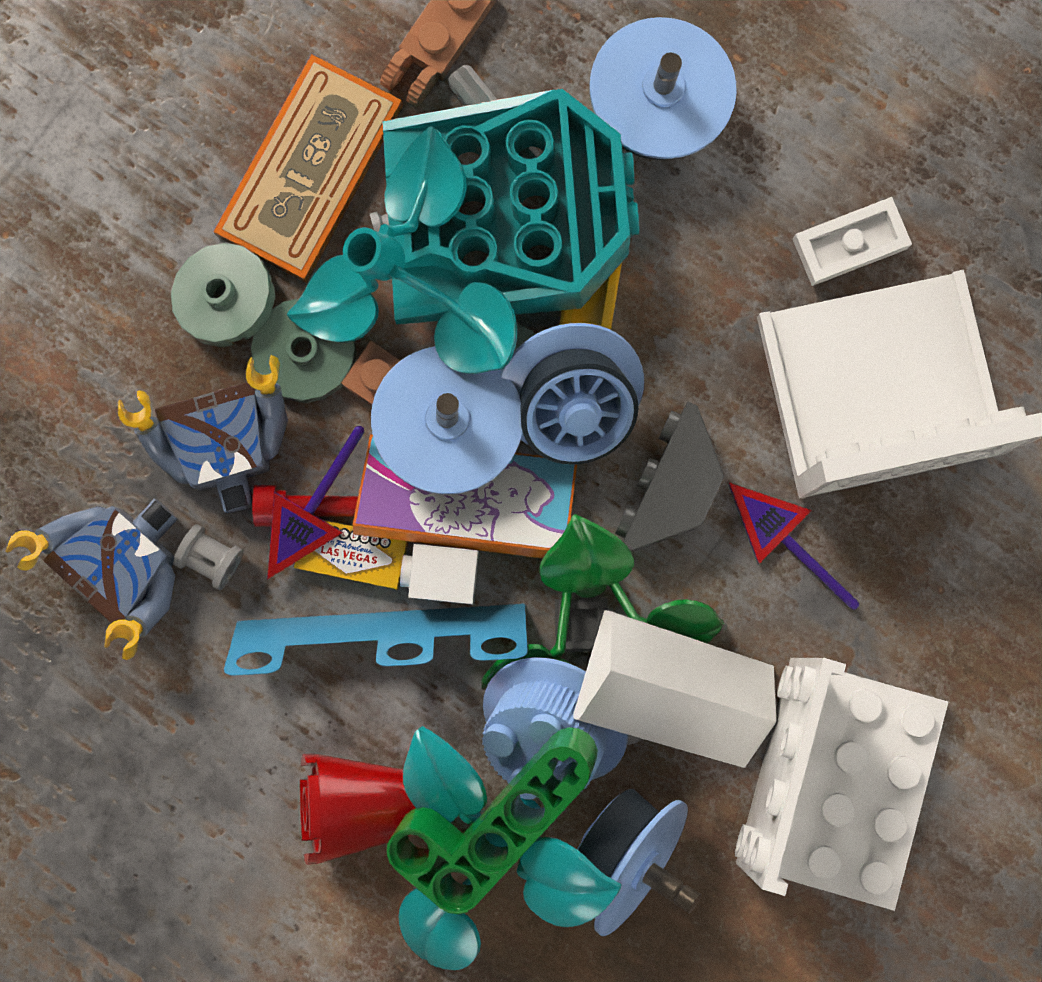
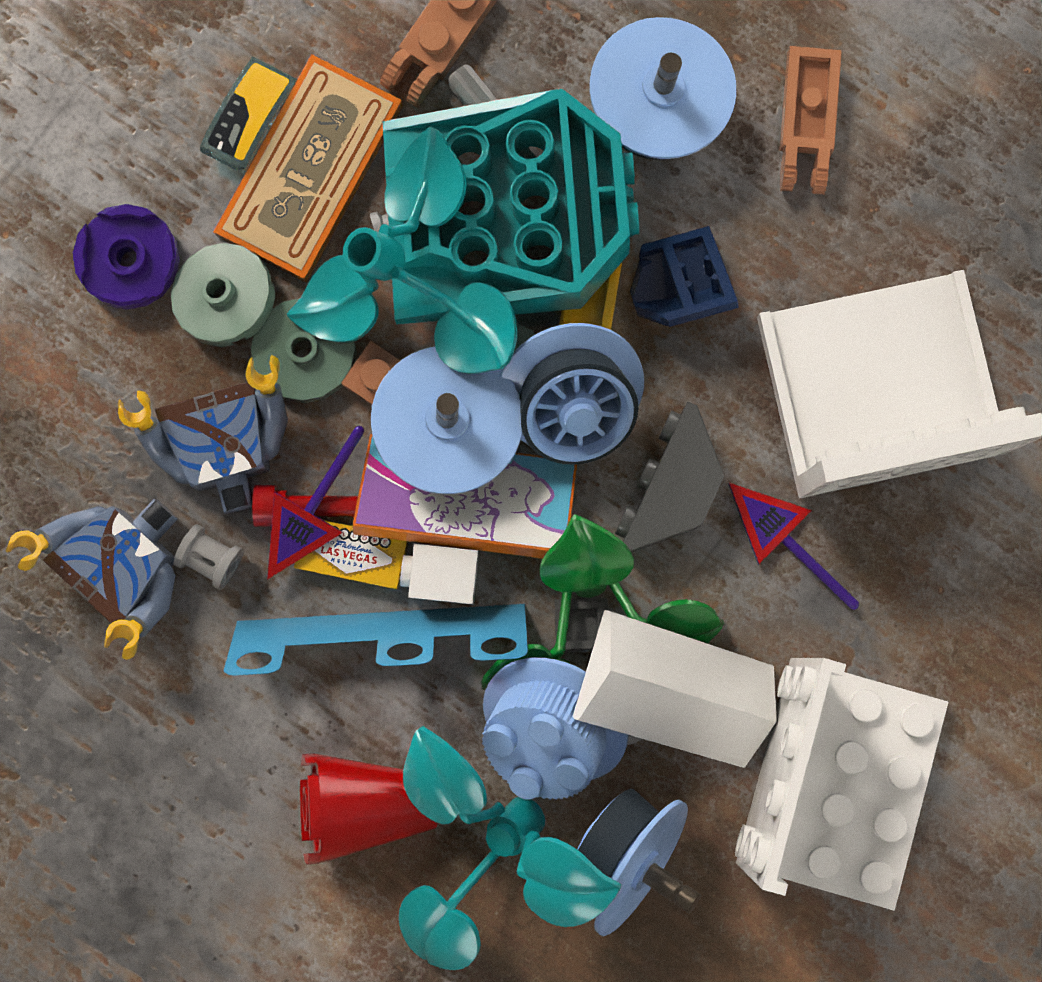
green beam [387,727,598,915] -> none
white plate [793,197,912,286] -> none
none -> dark purple plate [73,204,180,310]
none -> slope [200,56,297,174]
none -> dark blue slope [630,226,739,327]
none -> nougat hinge [779,46,842,194]

